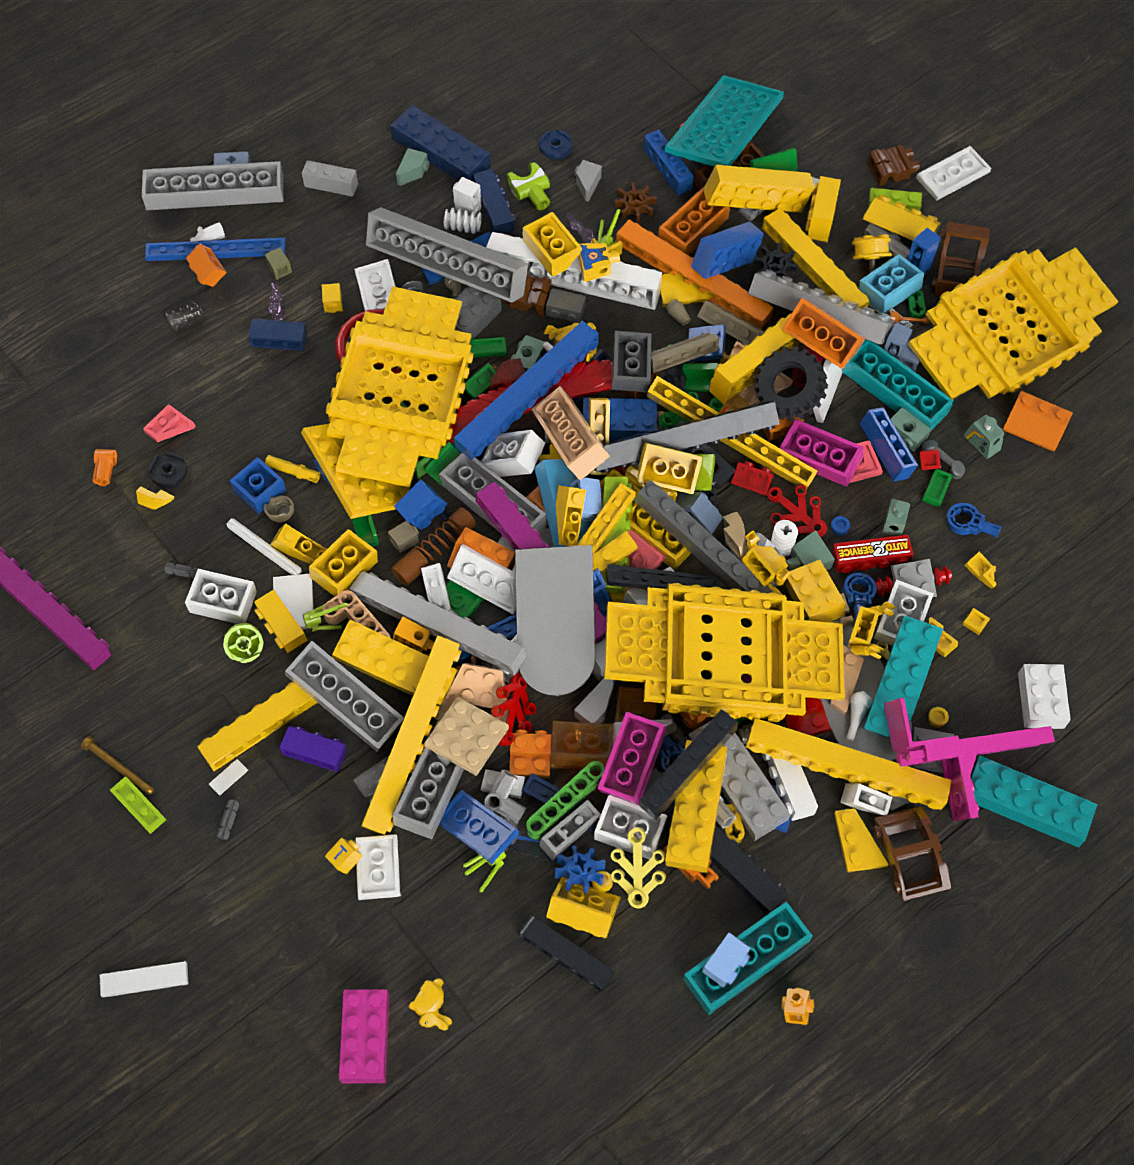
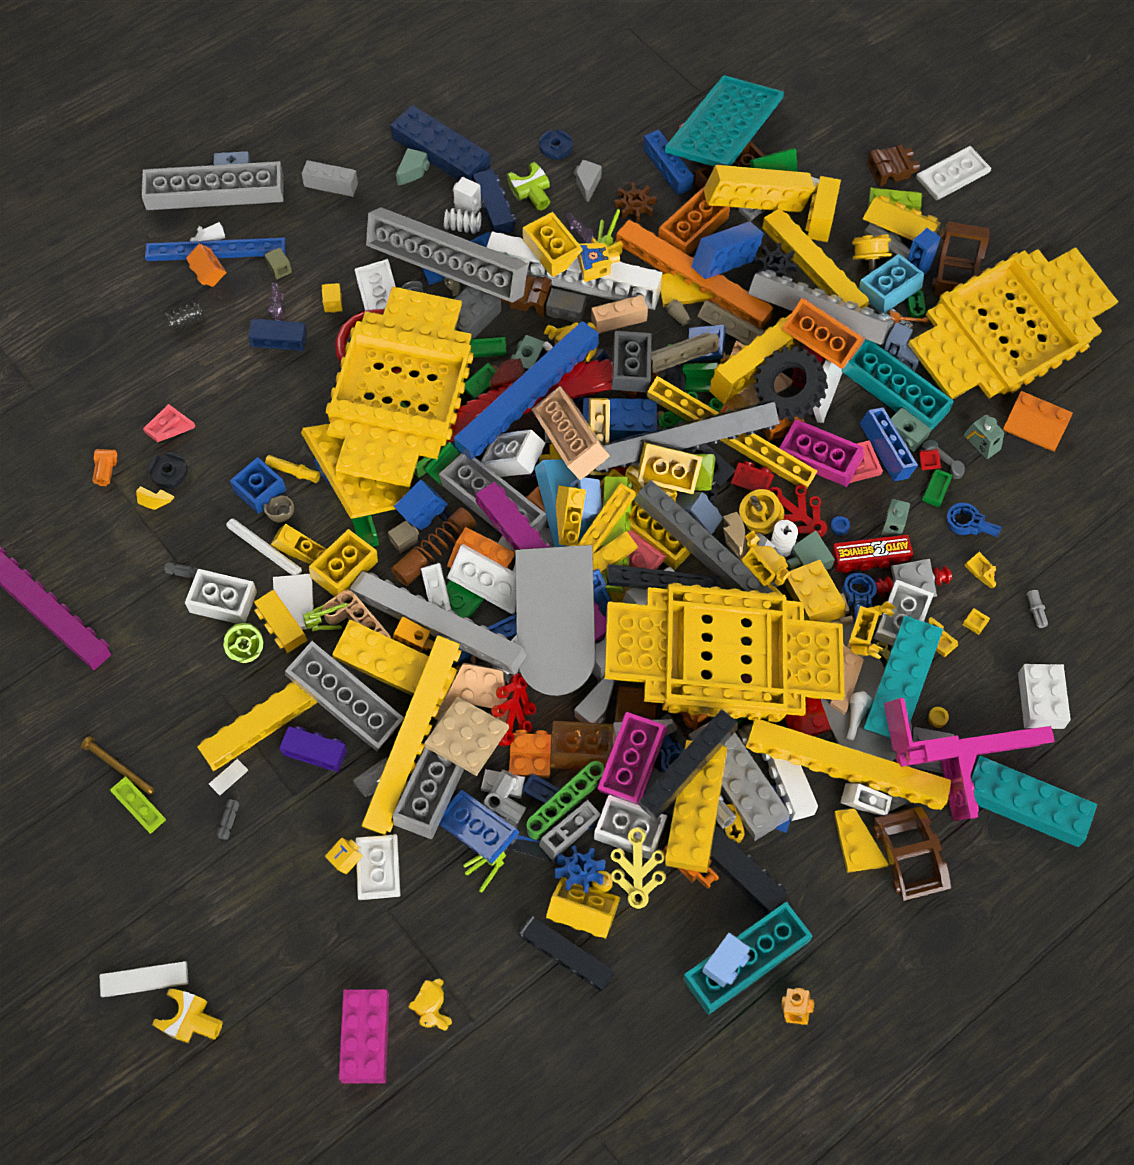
none -> yellow connector [152,989,223,1043]
none -> light nougat brick [591,295,648,334]
none -> yellow wheel [739,489,784,535]
none -> light grey axle [1026,590,1048,628]

